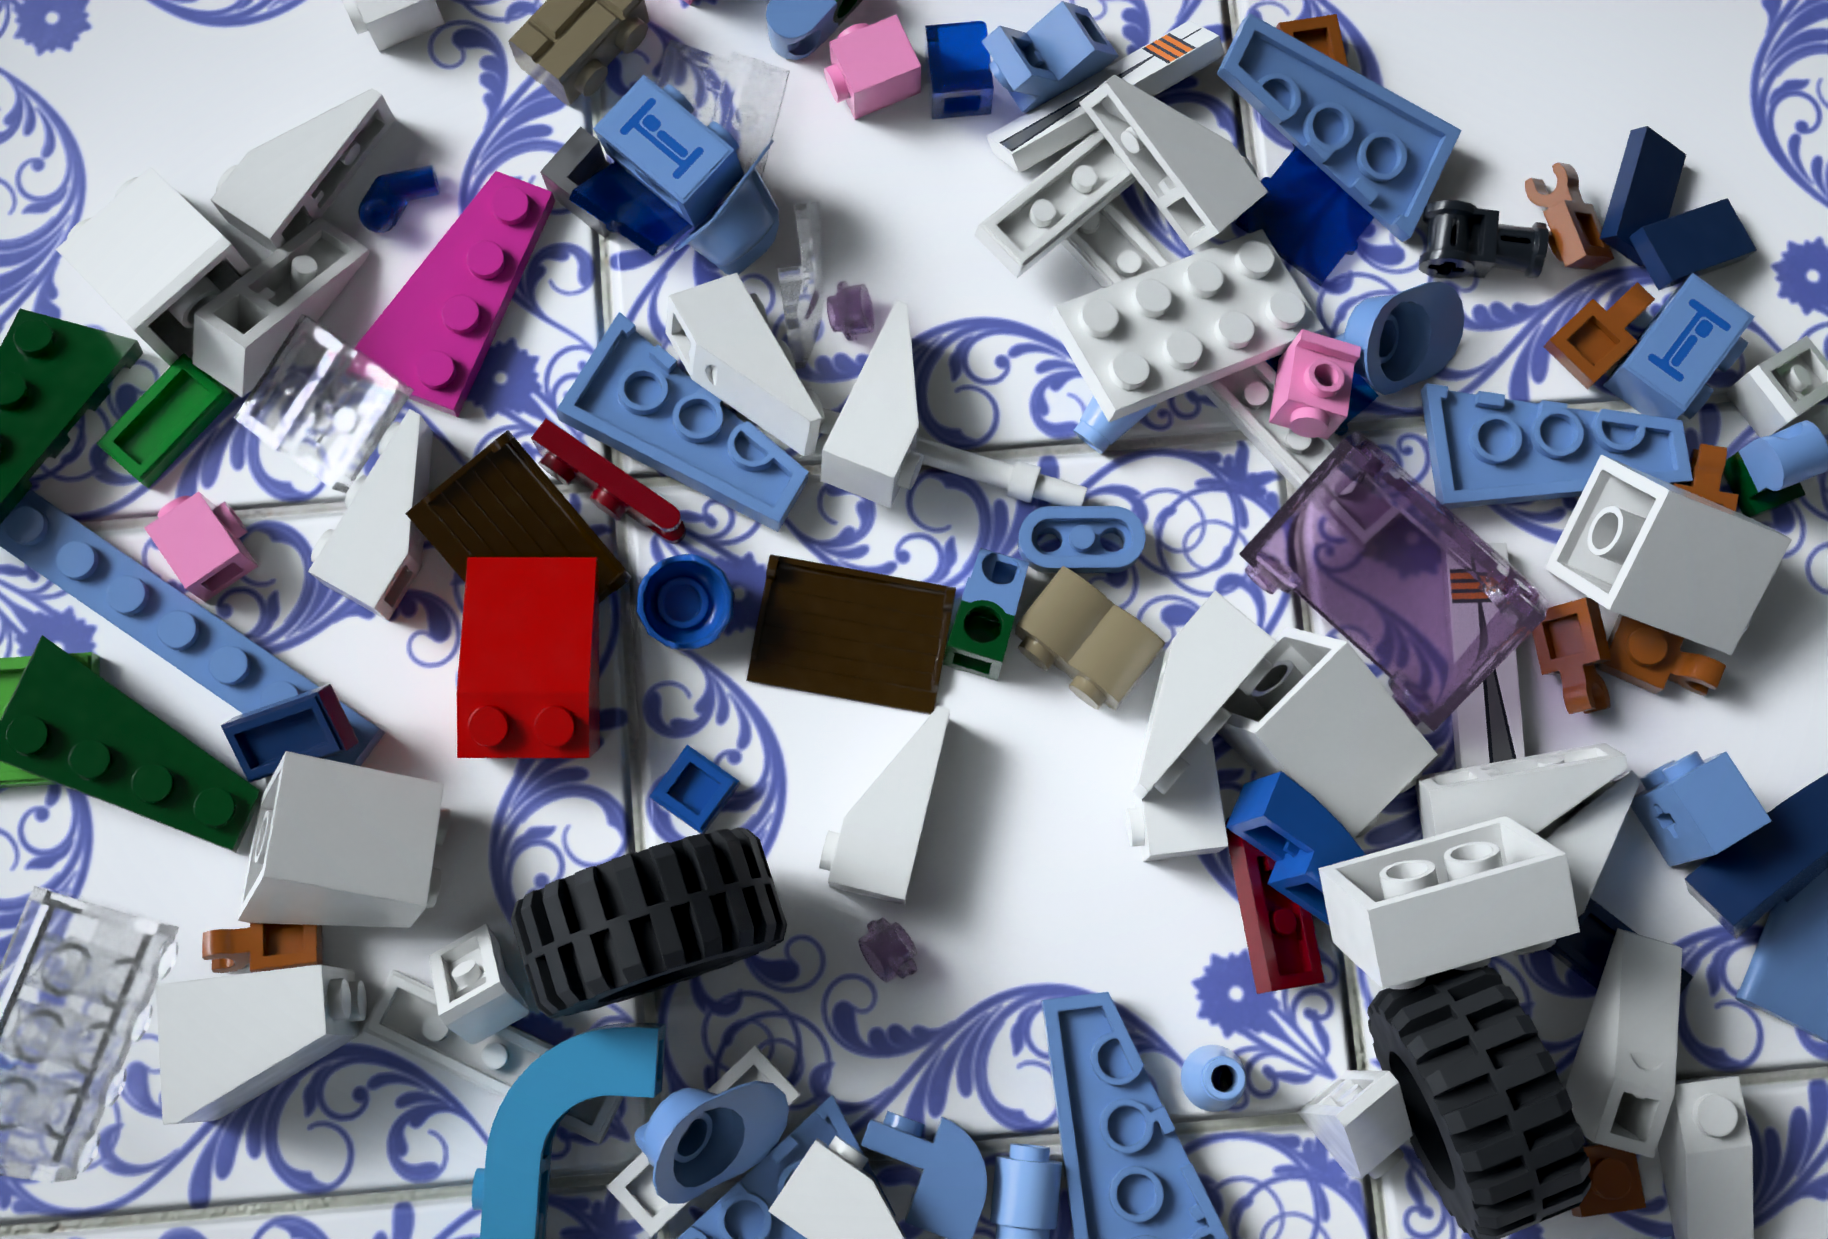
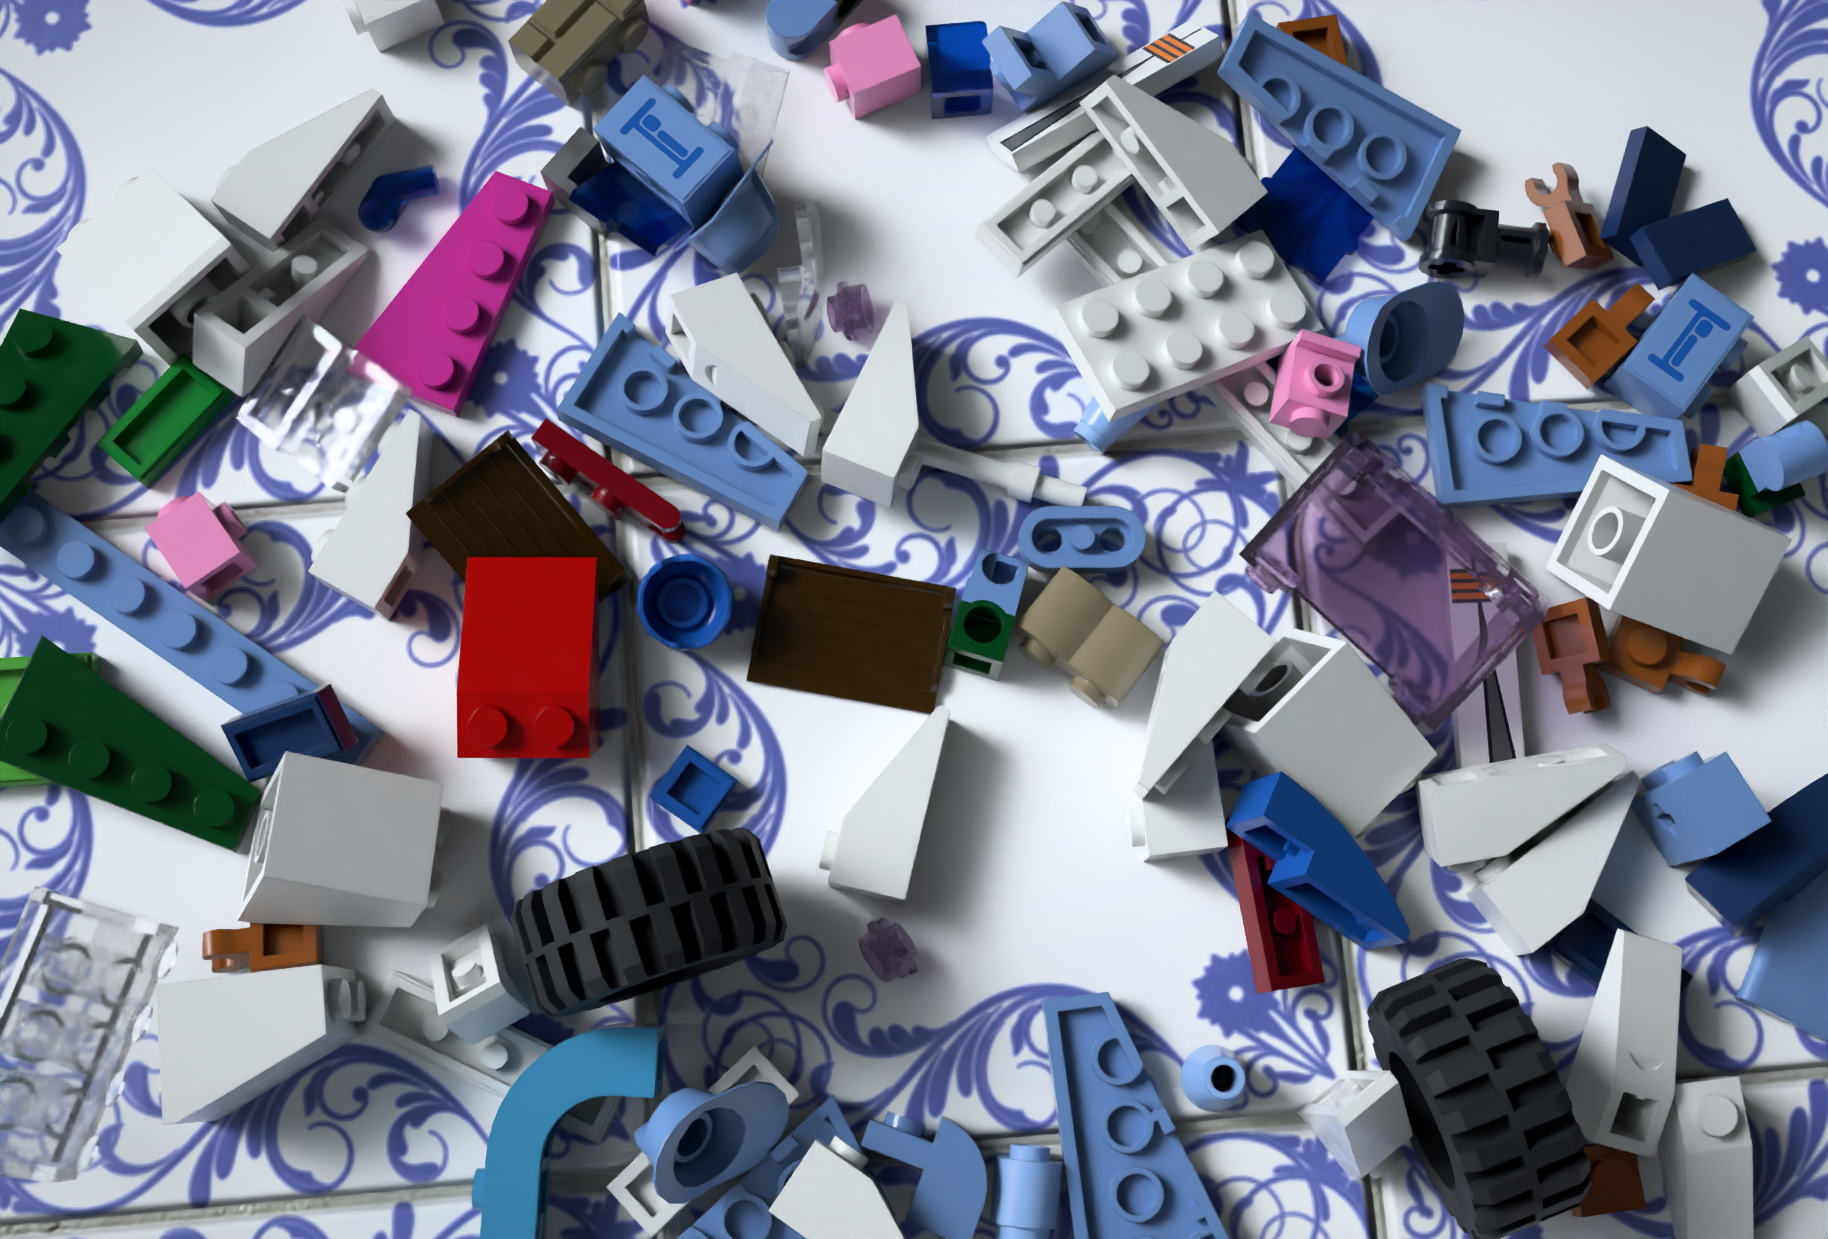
white brick [1318,816,1580,989] -> none

